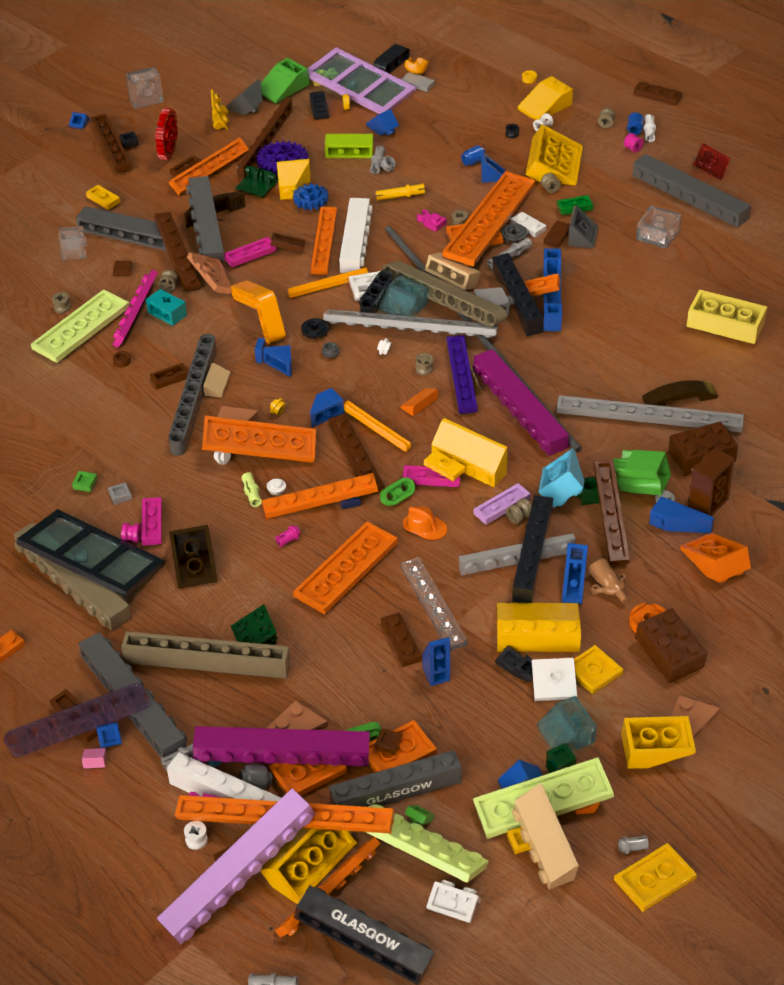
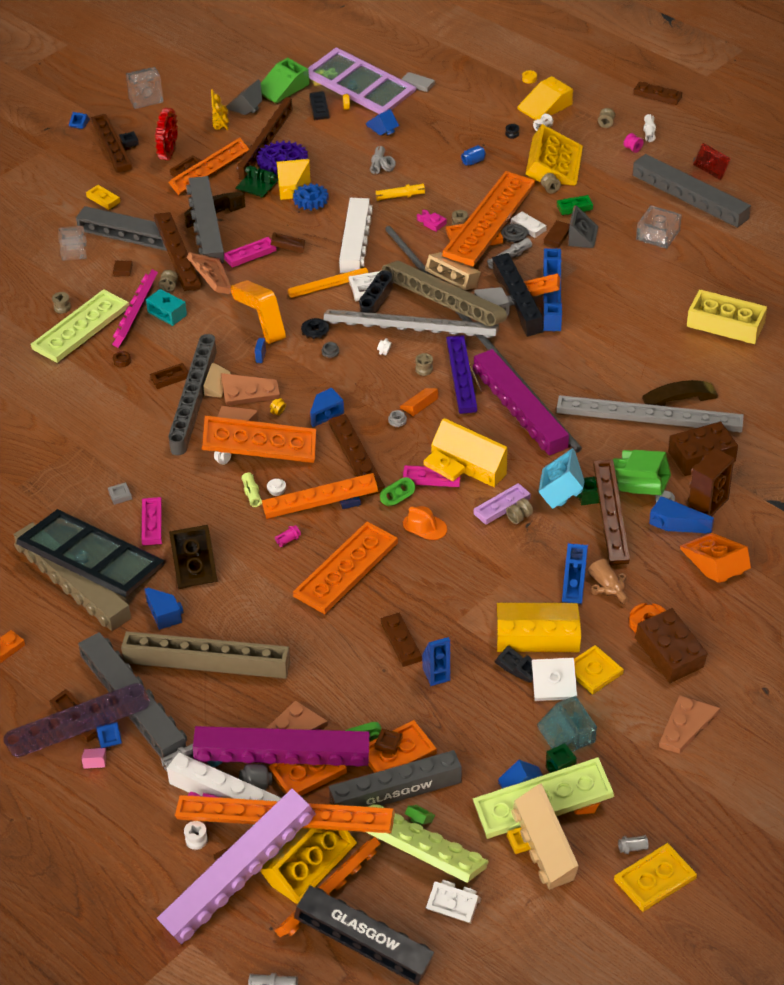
bright green plate [72,471,98,492] -> none
dark pink wheel [121,523,141,543] -> none
dark green hinge [231,604,278,645] -> none
blue slope [263,345,292,377] -> none
orange plate [311,207,337,275] -> none
lime brick [325,134,374,158] -> none
light orange axle [344,401,411,452] -> none
black beam [373,44,410,74] -> none
clear light blue slope [379,275,428,317] -> none
clear plate [401,557,468,651] -> none
light orange hair [404,57,429,75] -> none
light grey plate [459,533,576,575] -> none
blue slope [481,152,506,182] -> none
black arch [512,495,554,603] -> none
yellow slope [621,716,696,769] -> none
blue brick [627,113,644,135] -> none
none -> blue slope [145,588,184,630]
none -> nougat wing [221,373,280,406]
none -> light grey plate [388,410,407,427]

